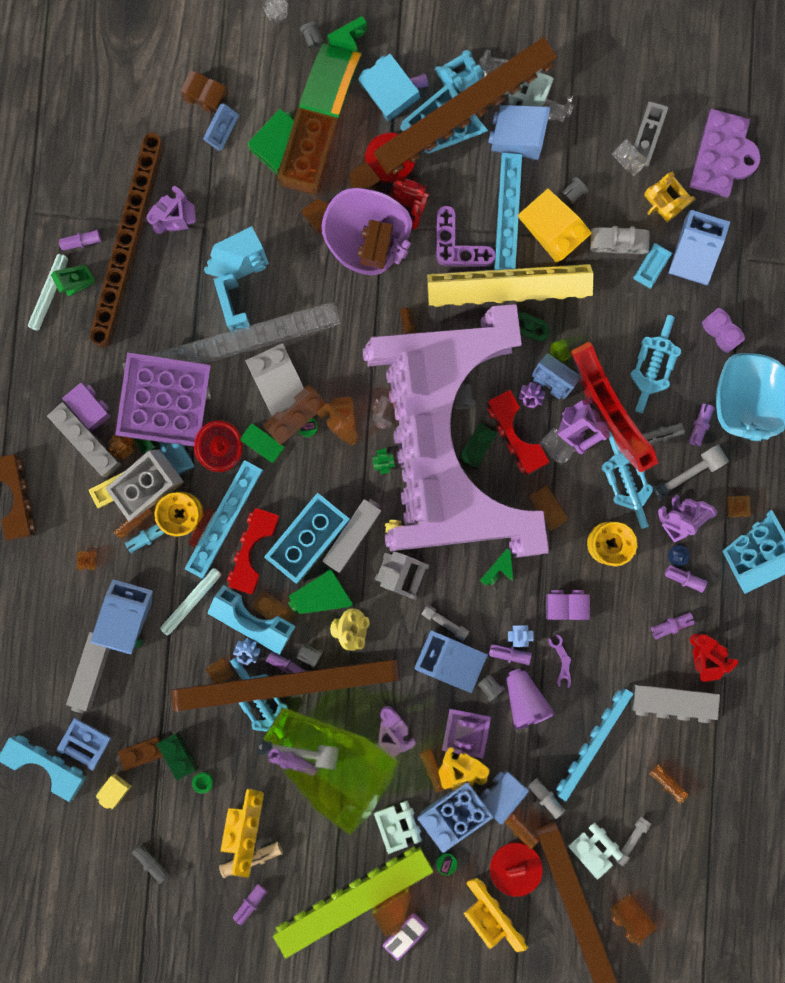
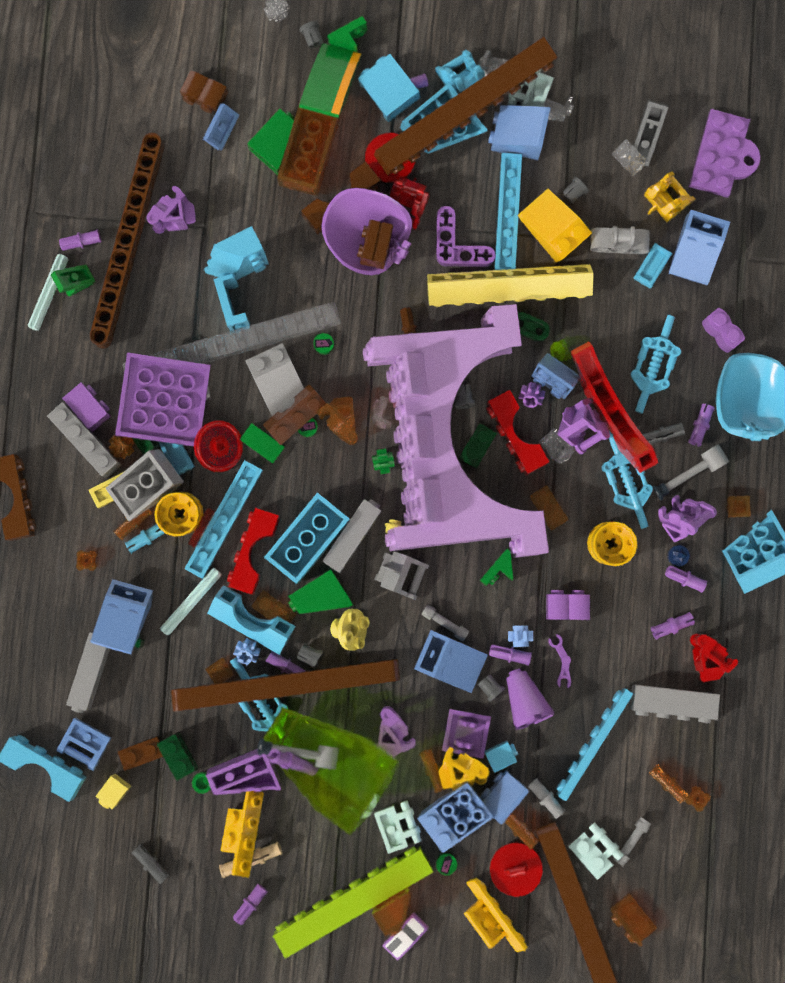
none -> medium lavender wedge [206,749,282,795]
none -> green tile [313,333,334,355]
none -> medium azure brick [485,740,518,773]
none -> clear orange plate [685,786,710,812]

